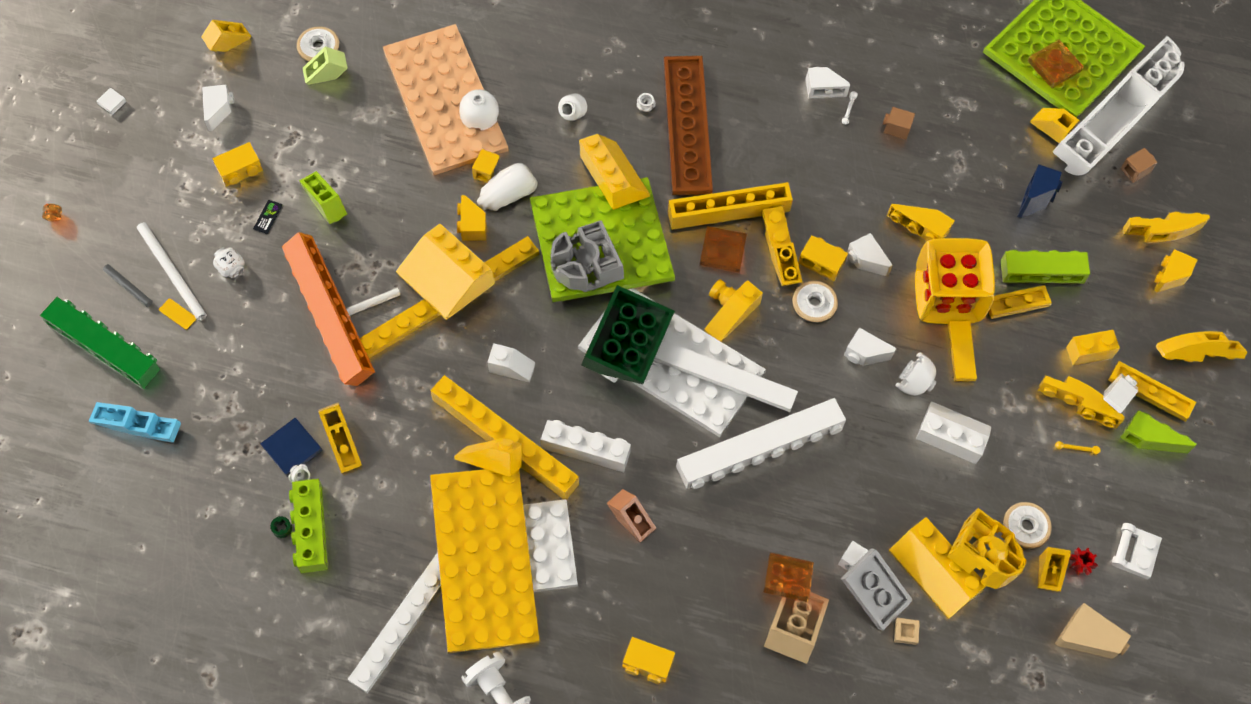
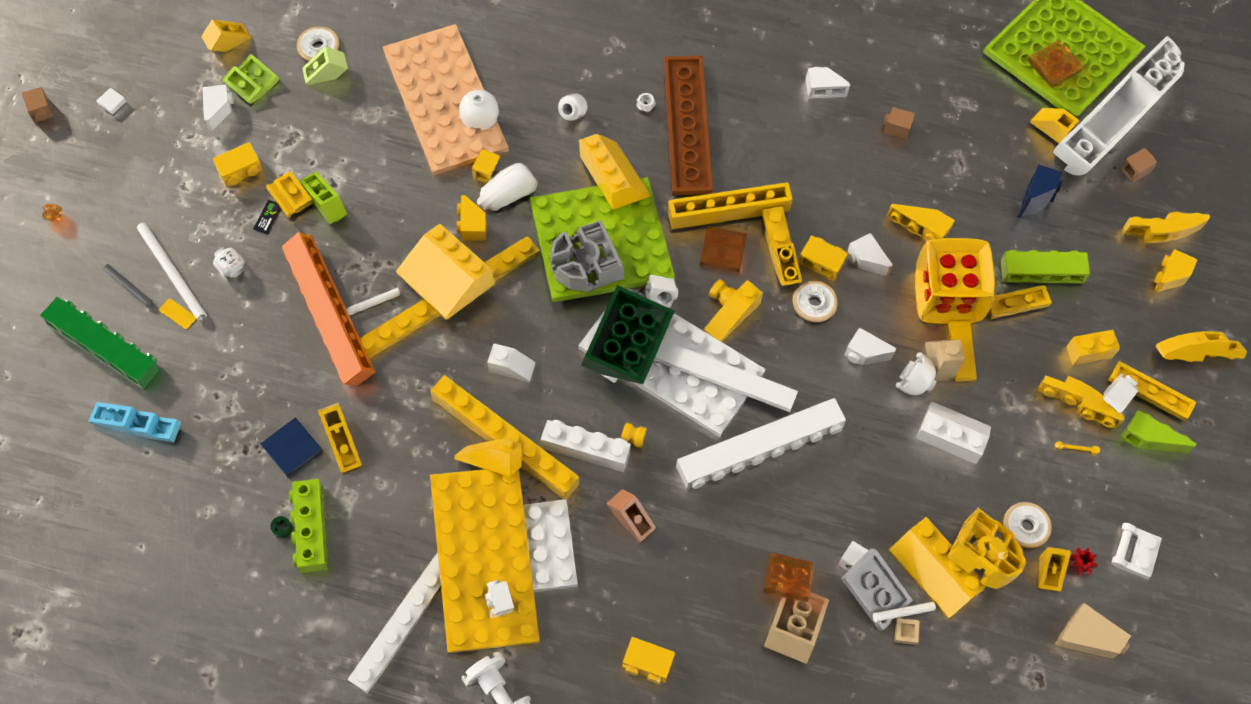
white plate [289,464,310,483] -> none
white hinge [842,91,858,125] -> none
none -> medium nougat brick [22,87,53,123]
none -> lime slope [222,54,280,104]
none -> yellow plate [266,171,313,218]
none -> white brick [485,580,514,618]
none -> yellow wheel [621,422,647,449]
none -> white brick [644,275,678,307]
none -> white bar [873,602,936,622]
none -> tan slope [925,340,965,381]

